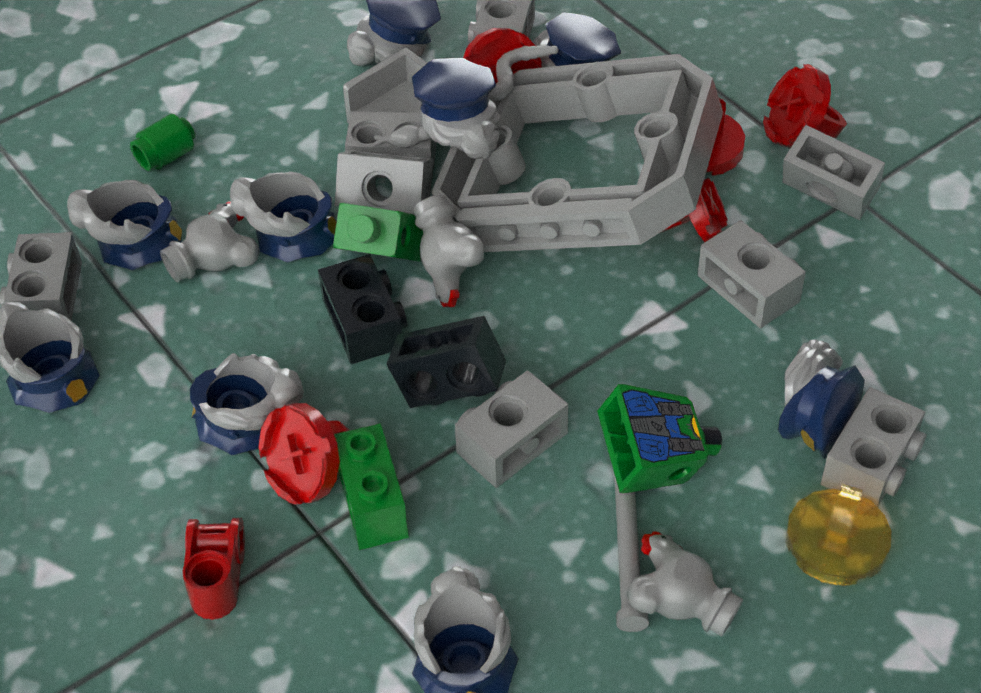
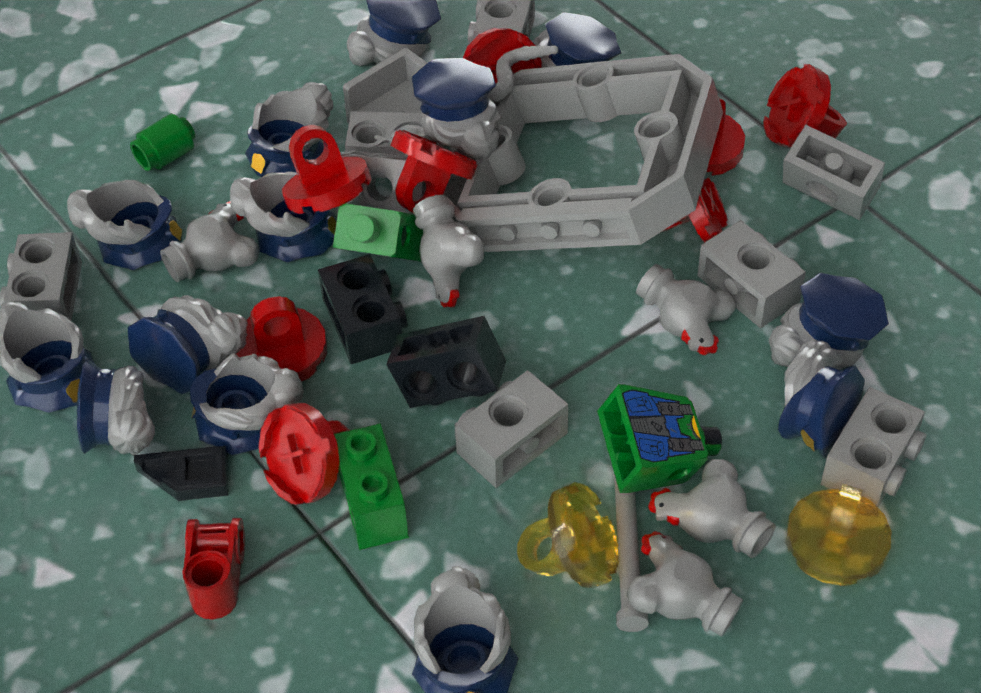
none -> piece [77,361,155,456]
none -> dark blue piece [128,295,248,394]
none -> black tile [134,445,228,501]
none -> red tile [236,296,327,382]
none -> piece [245,82,333,177]
none -> red tile [282,125,372,214]
none -> red tile [390,129,478,214]
none -> clear yellow tile [517,482,619,588]
none -> light grey animal [636,264,736,355]
none -> light grey animal [648,459,776,558]
none -> dark blue piece [769,273,889,370]

